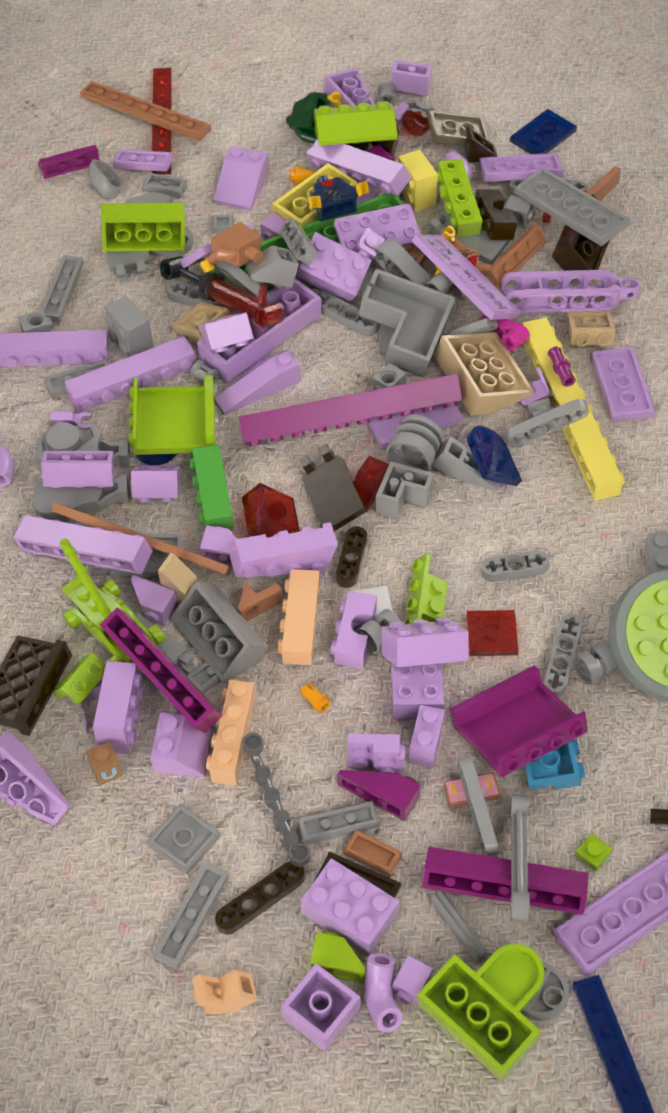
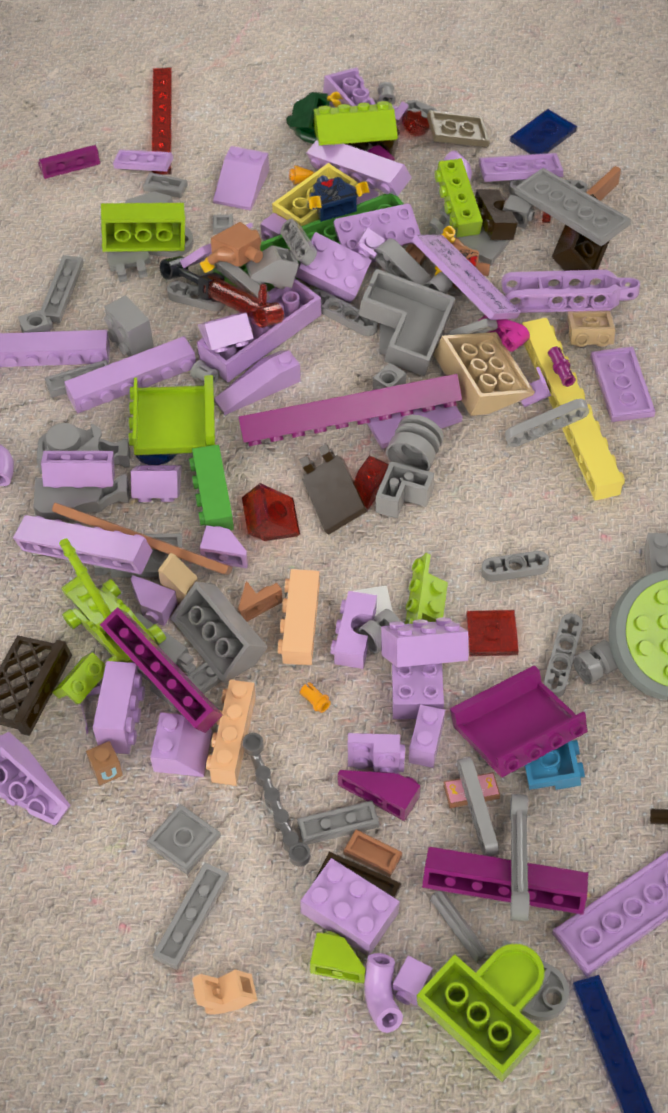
lavender plate [50,411,91,430] -> none
nougat tile [80,81,212,141] -> none
light grey piece [88,159,125,199] -> none
tan plate [171,302,230,345] -> none
dark brown beam [215,861,305,935] -> none
lavender wedge [229,522,338,578] -> none
lavender brick [280,964,360,1052] -> none
dark brown beam [336,526,367,588] -> none
lavender brick [391,60,432,96] -> none
light yellow brick [398,150,438,212] -> none
light grey slope [432,436,505,491] -> none
dark brown slope [465,127,498,163] -> none
clear blue tile [467,425,522,486] -> none
nougat tile [486,224,547,288] -> none
light grey bracket [528,398,554,418] -> none
lime plate [574,833,613,871] -> none

